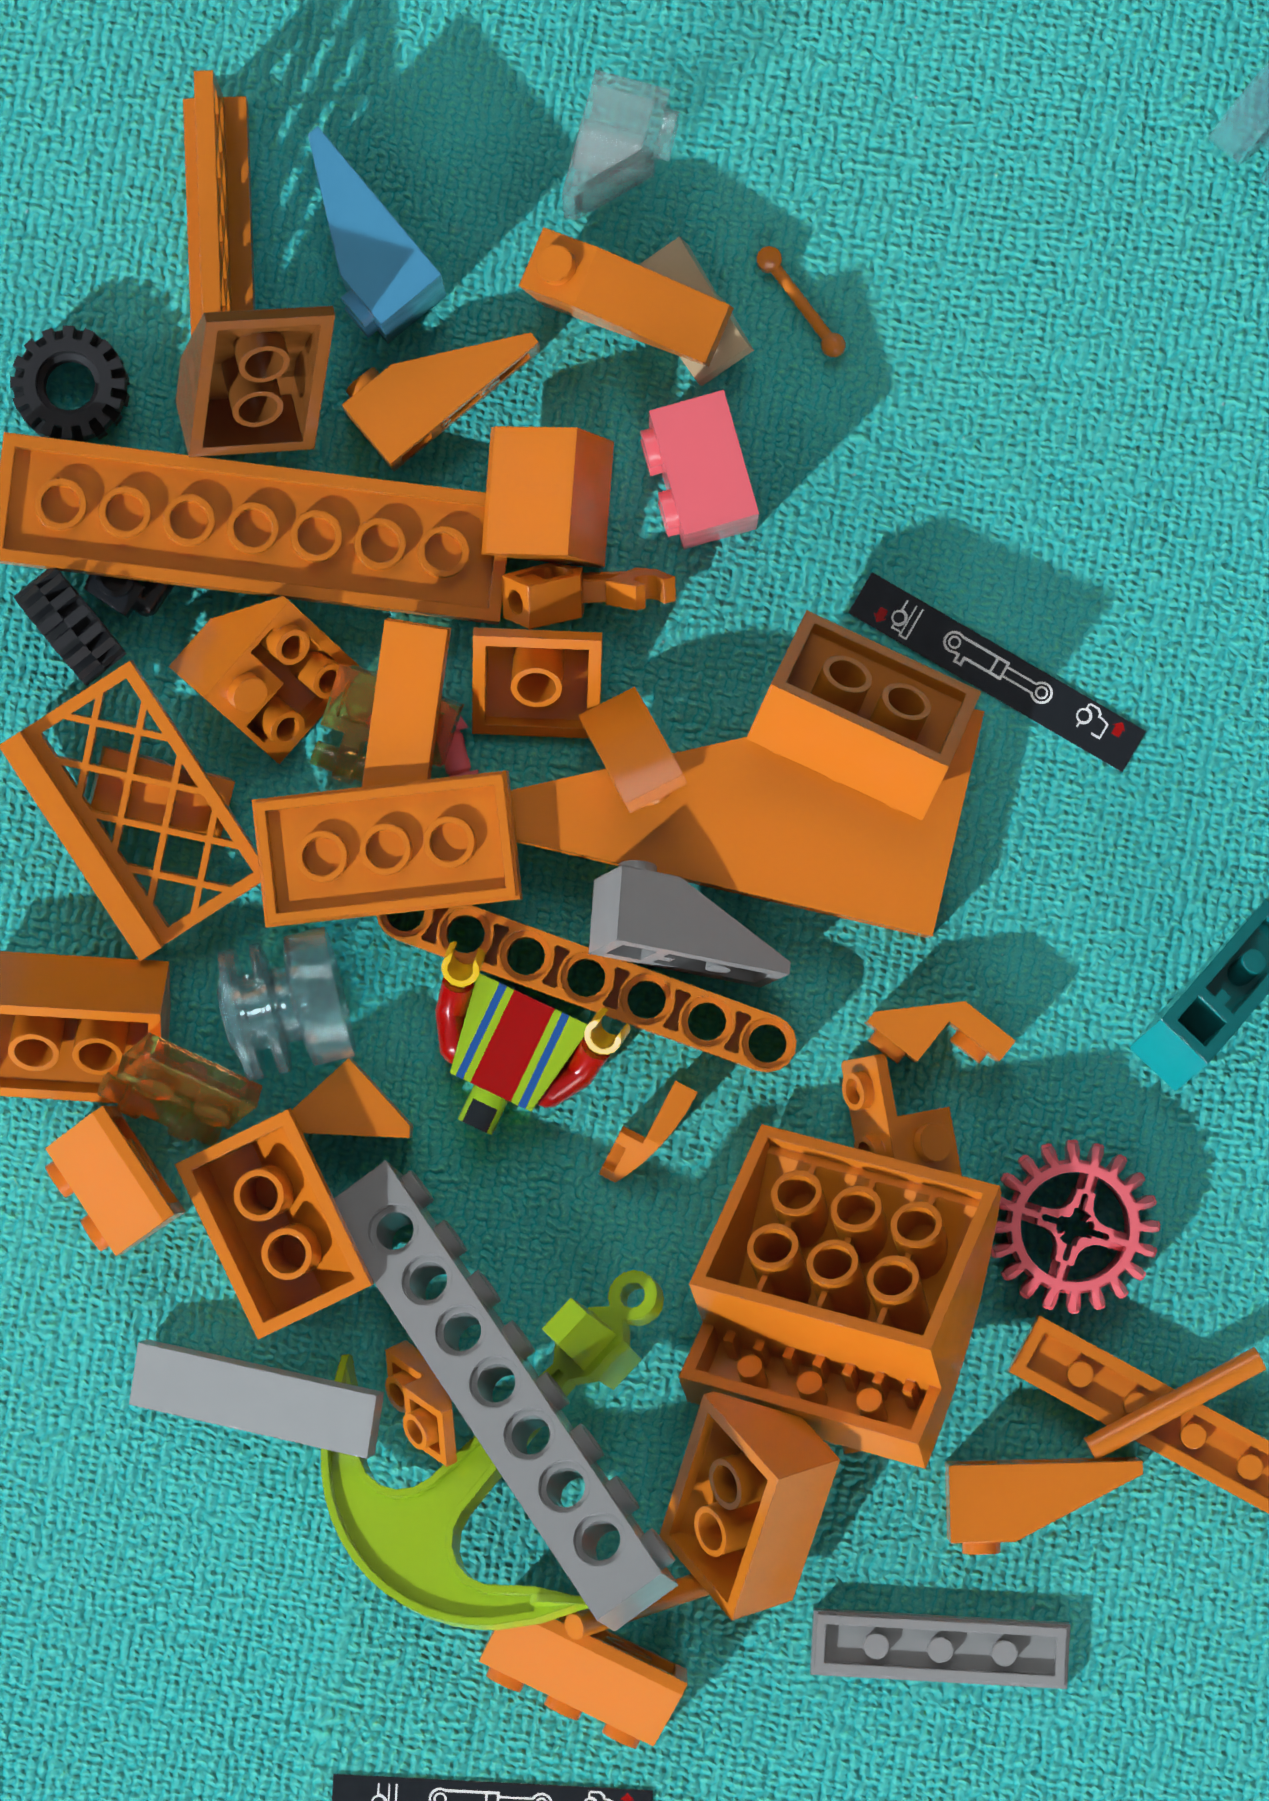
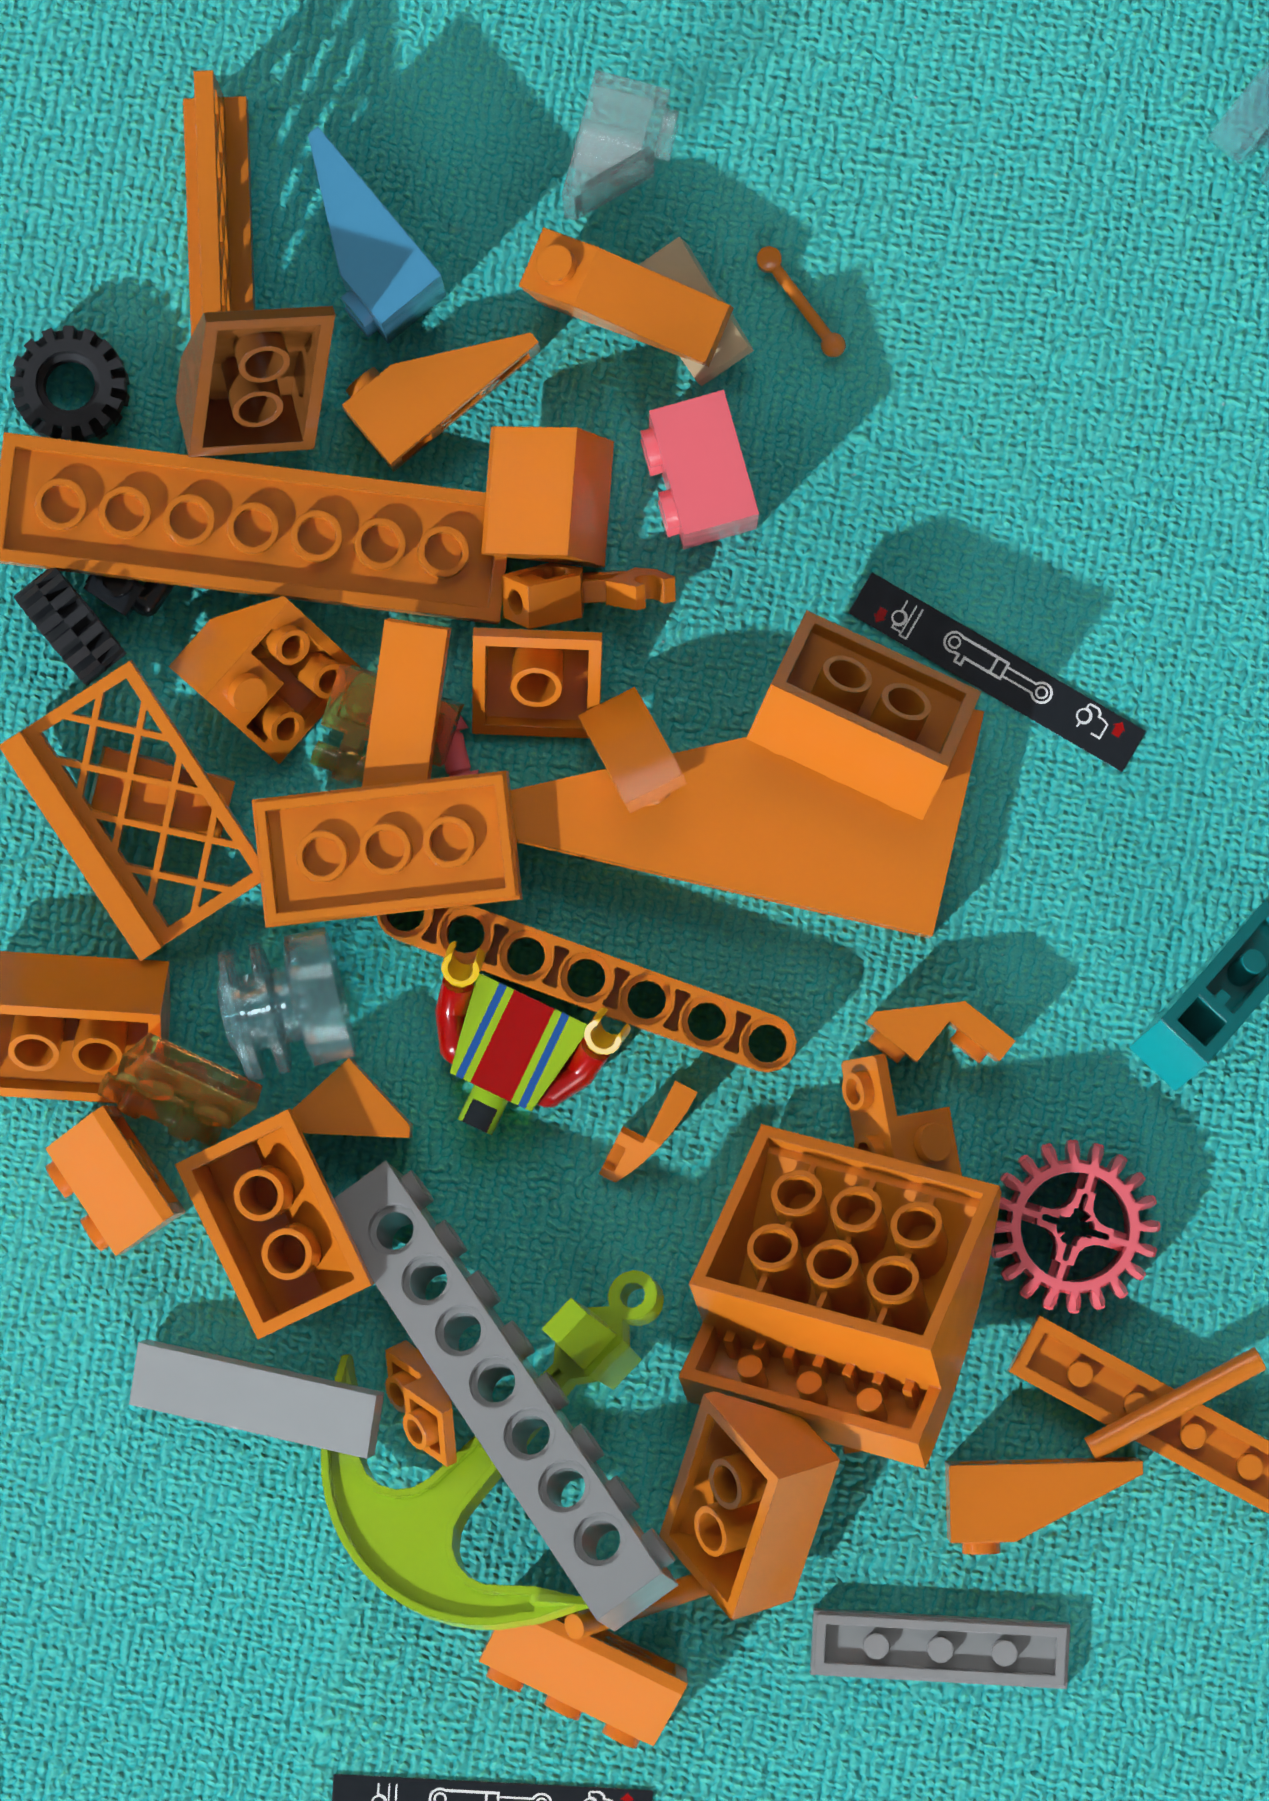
light grey slope [589,860,791,987] -> none

